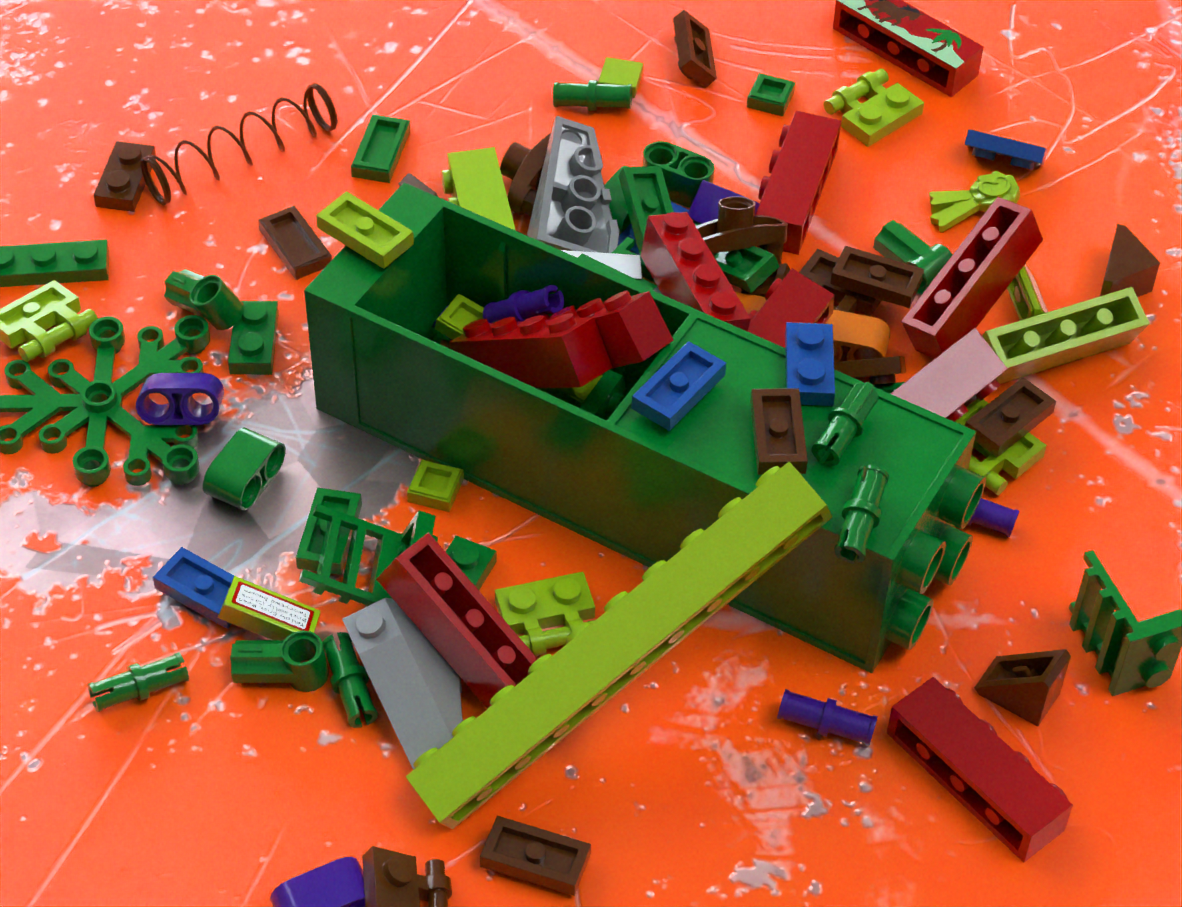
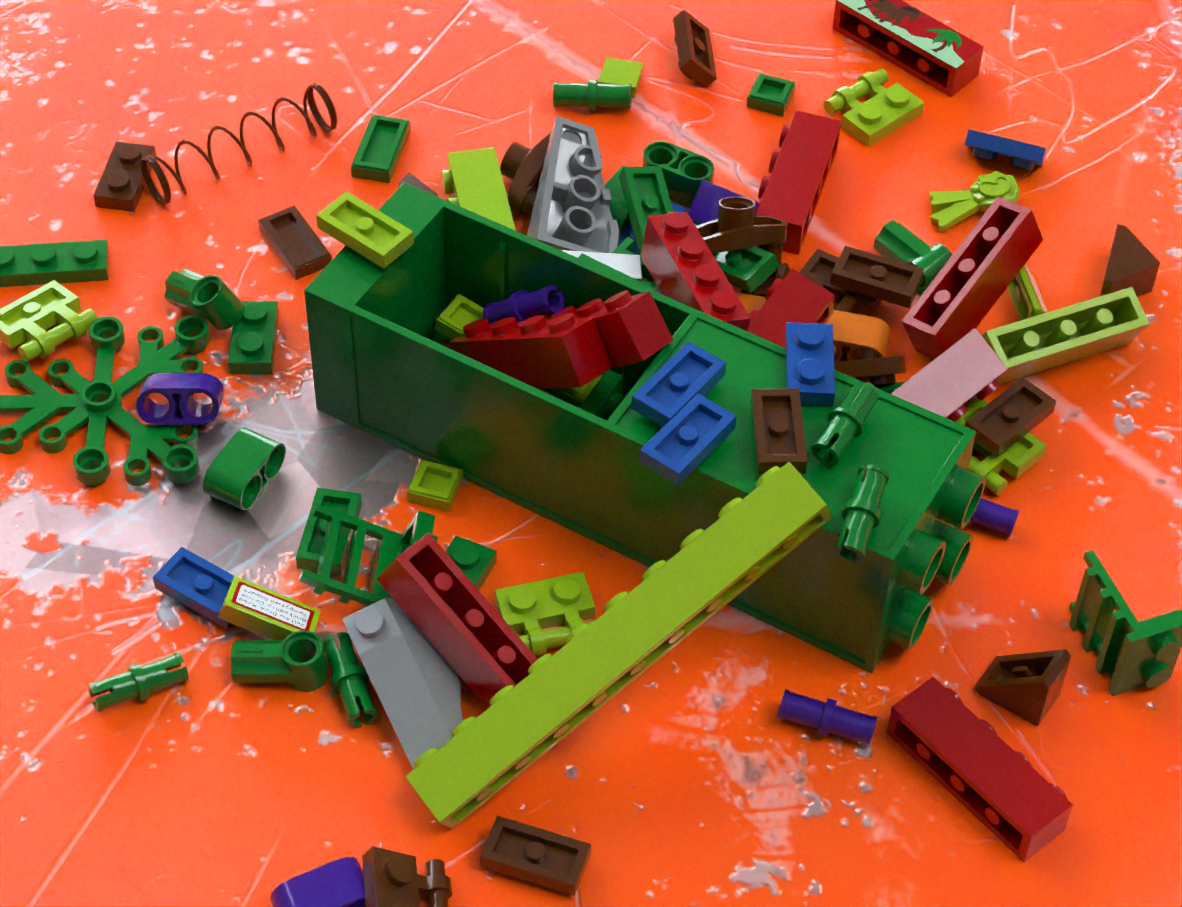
none -> blue plate [639,393,737,486]

